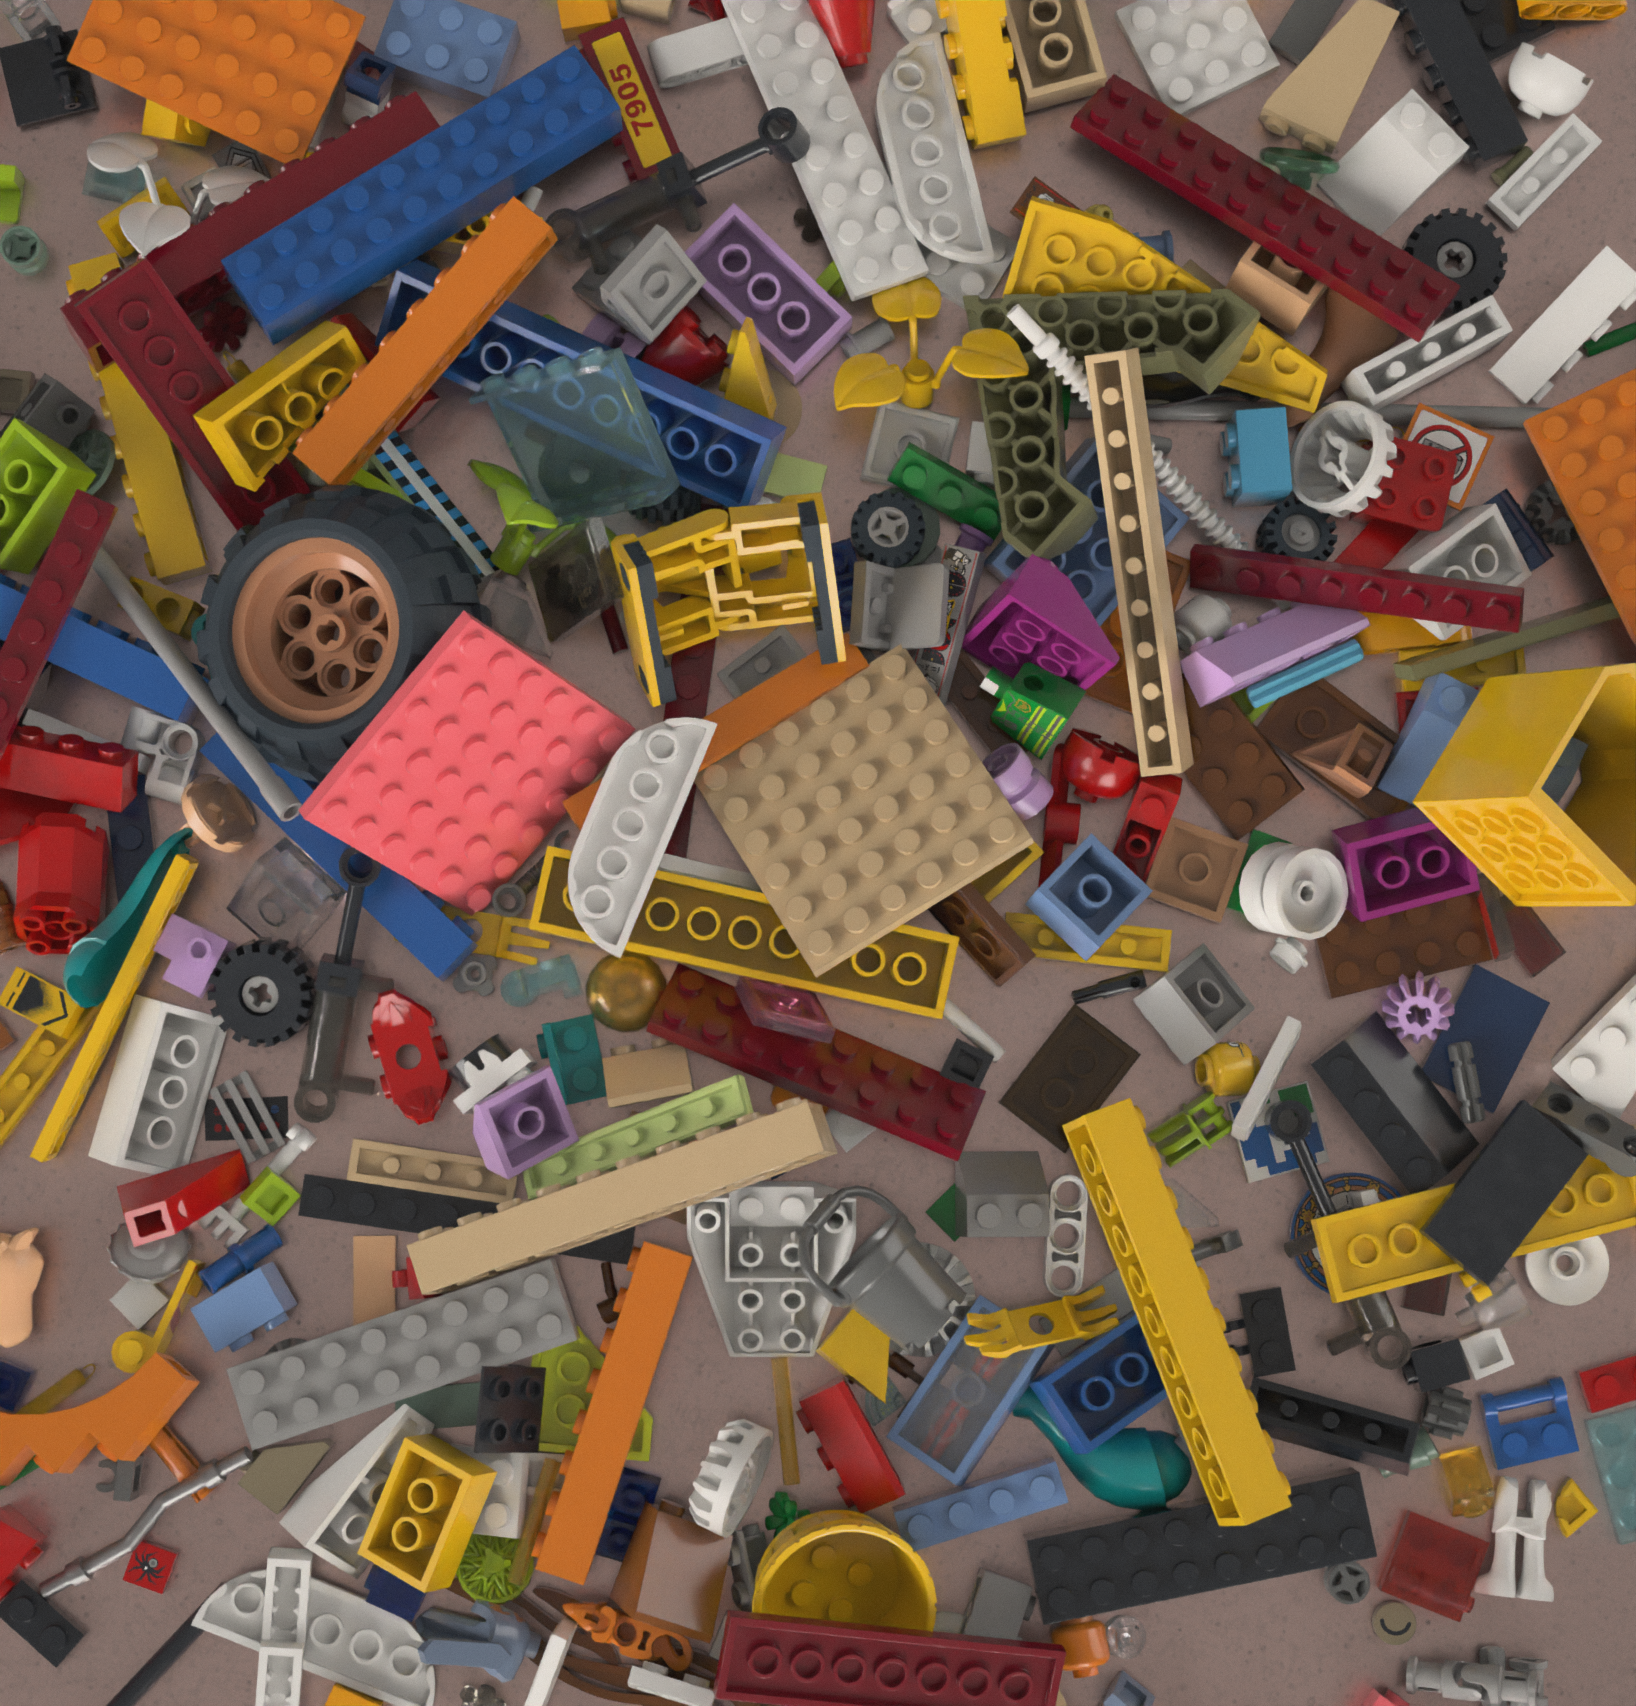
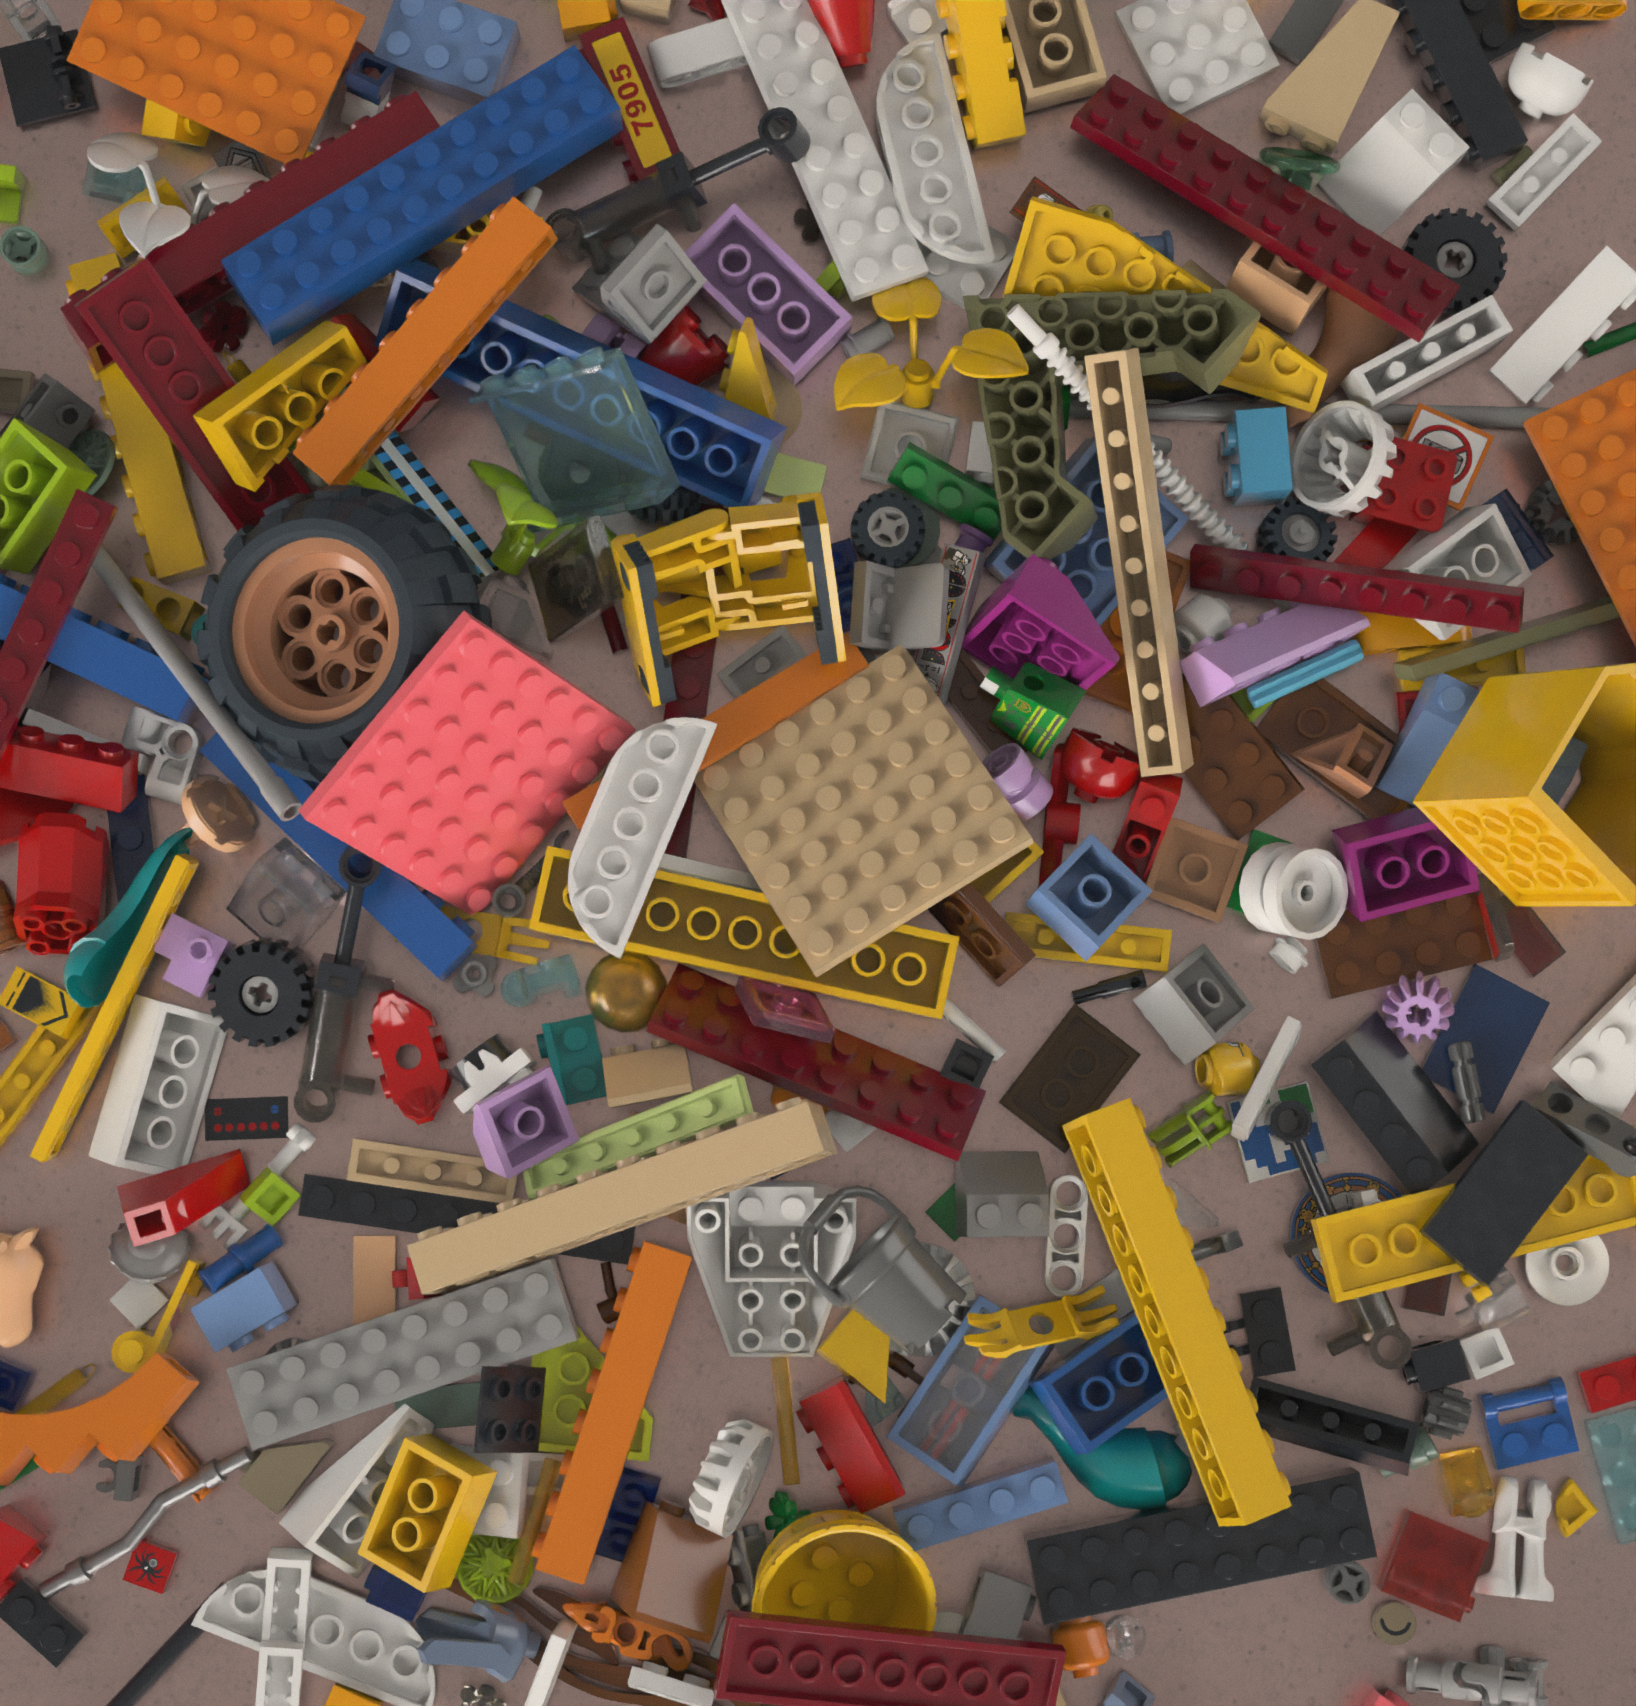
light grey tile [209,1070,286,1164] -> none

